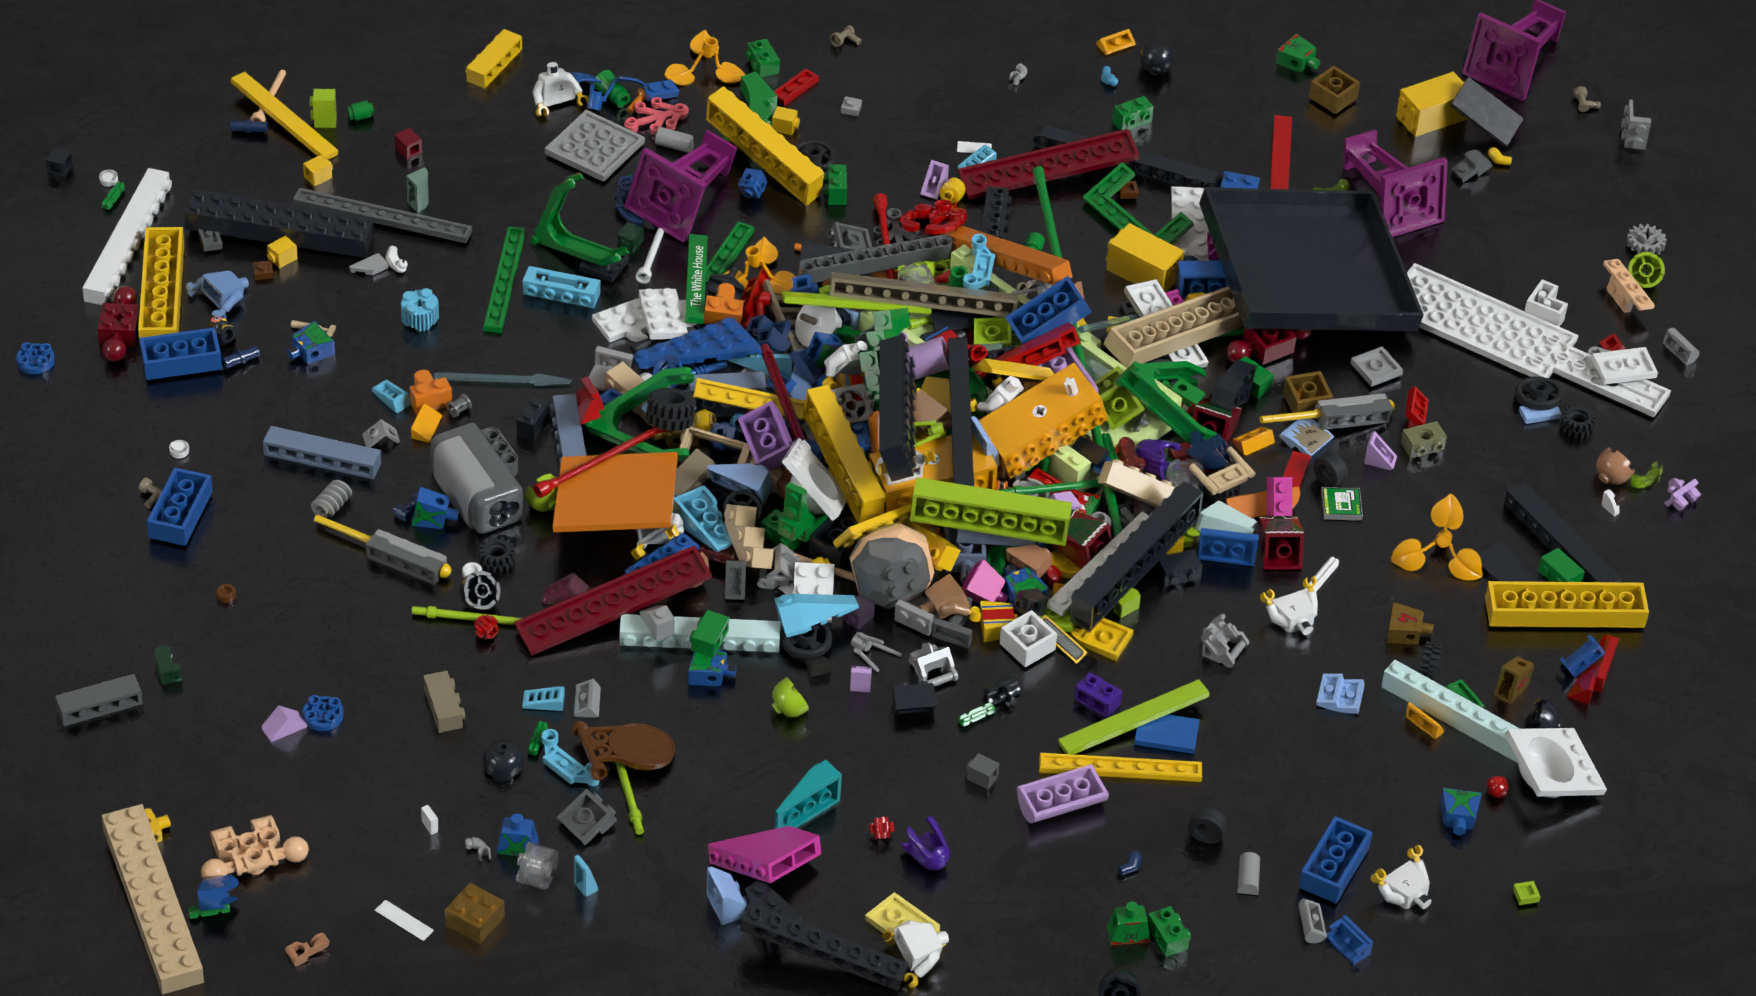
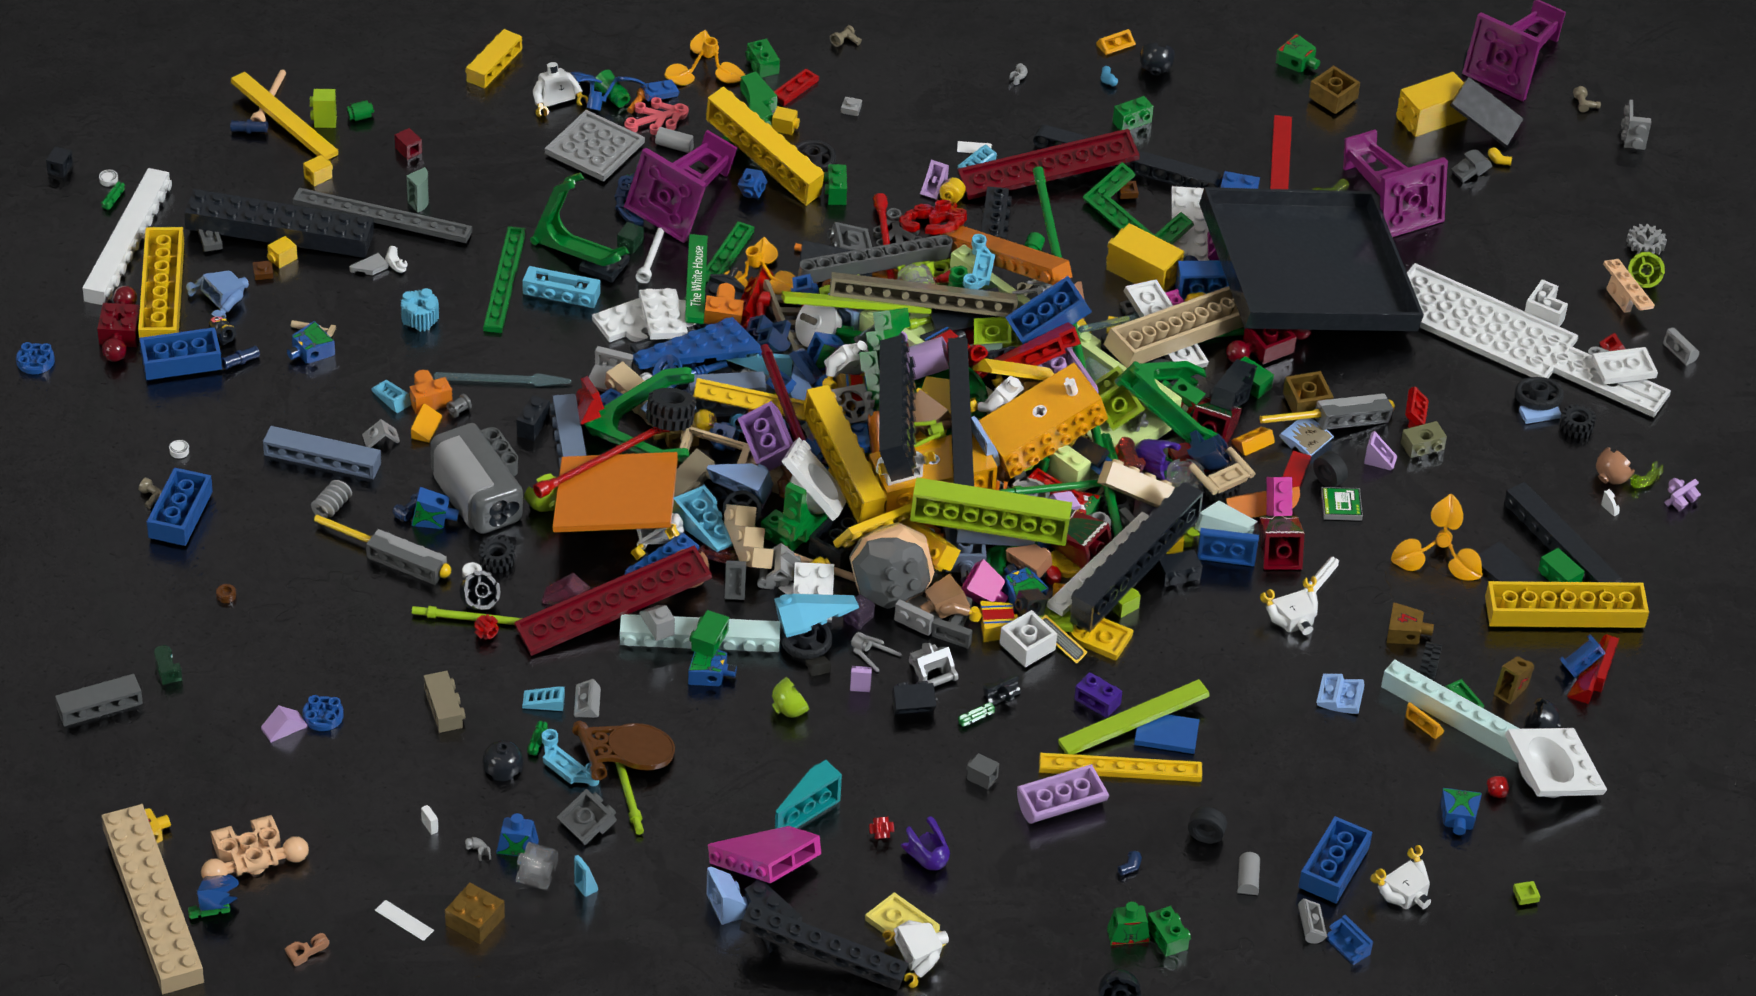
light grey piece [1201,614,1249,668] -> none
light grey plate [1351,347,1403,387] -> none

